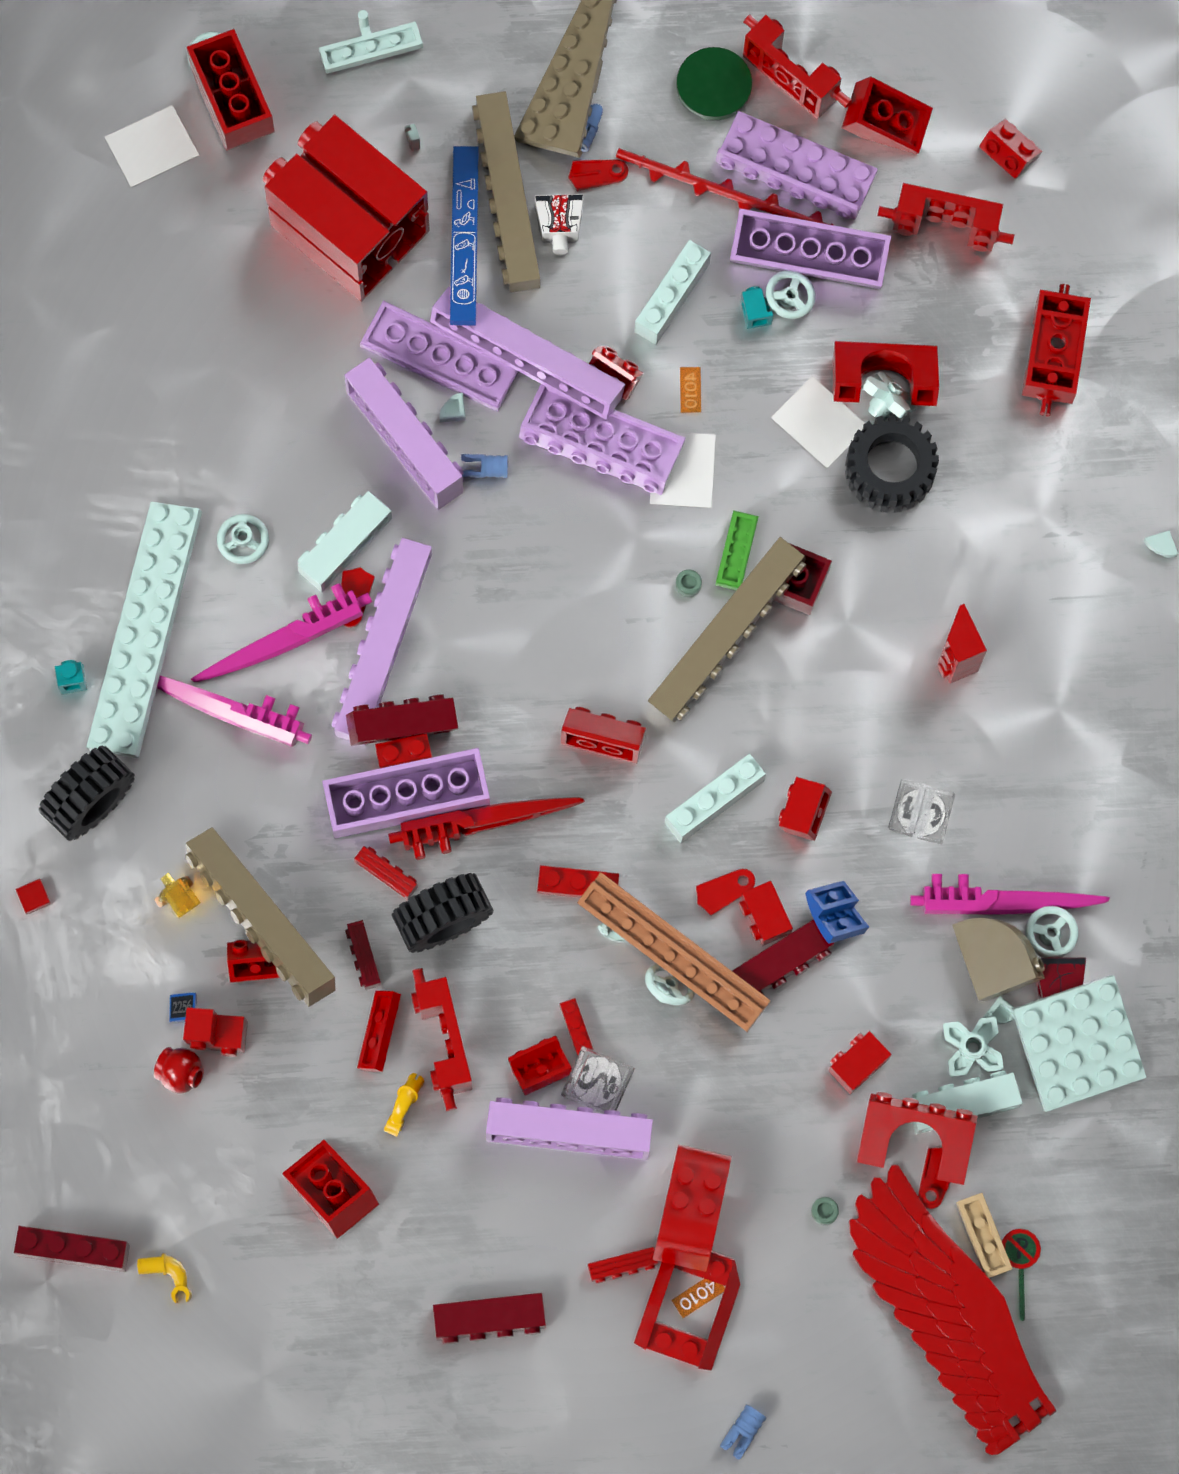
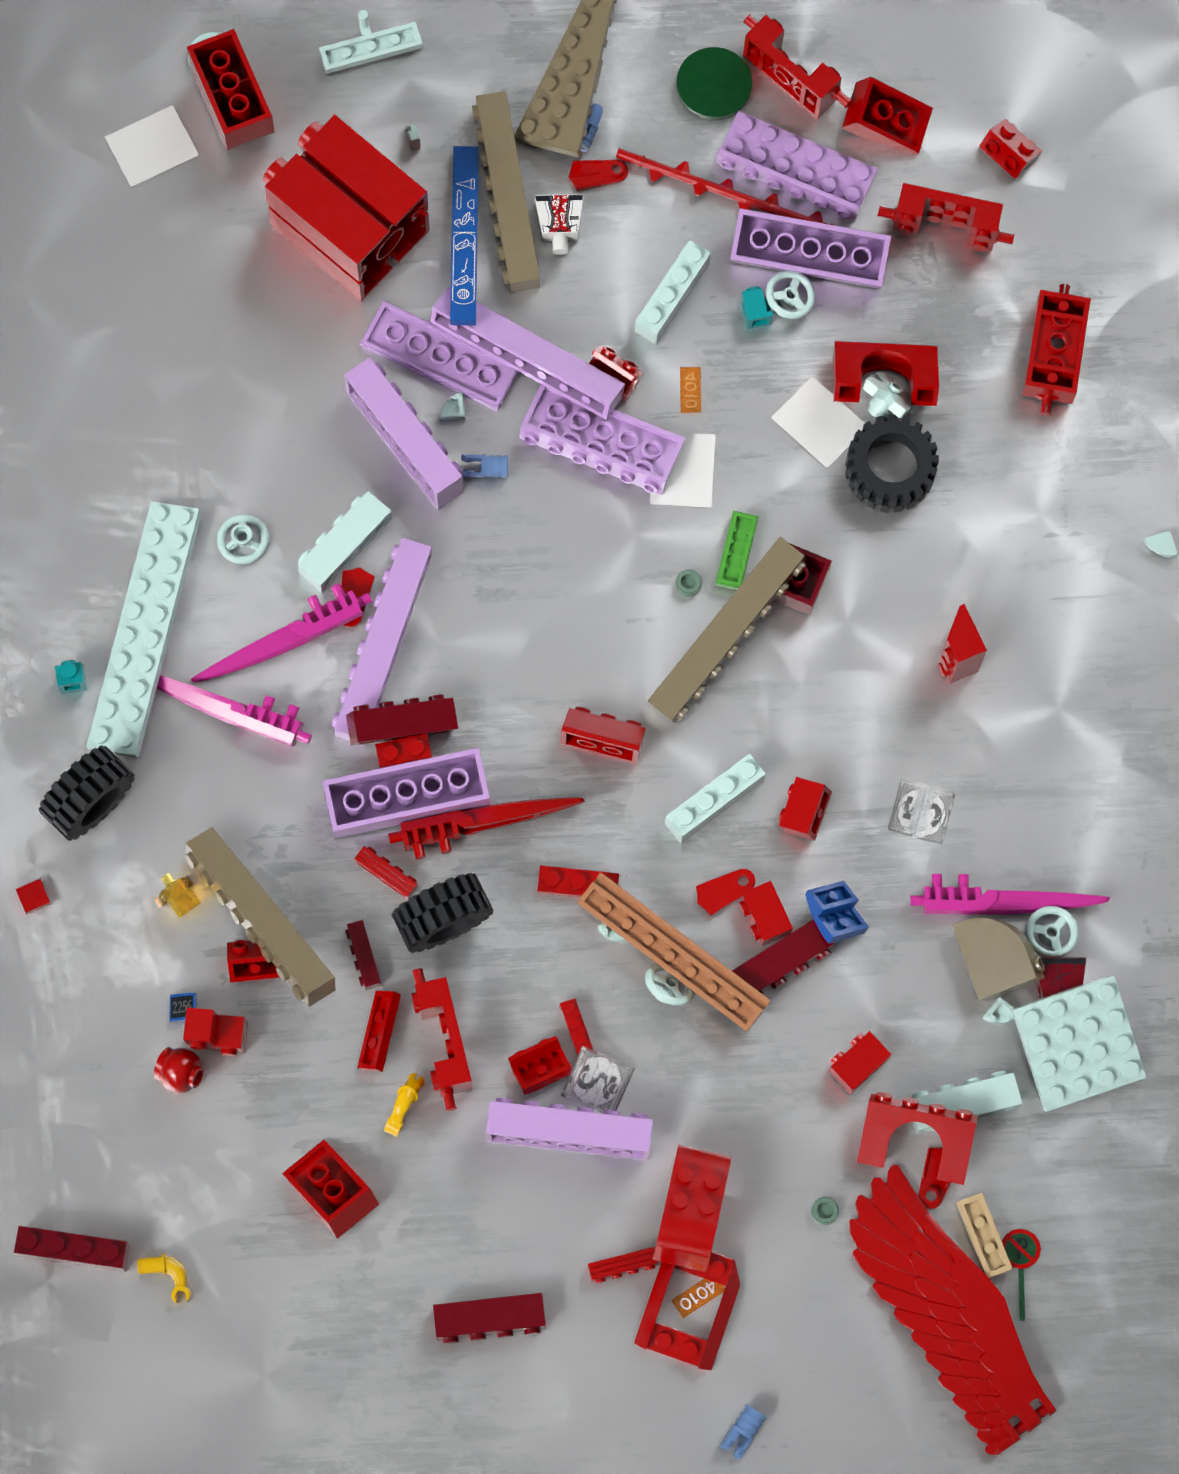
light aqua plant [943,1017,1004,1077] -> none

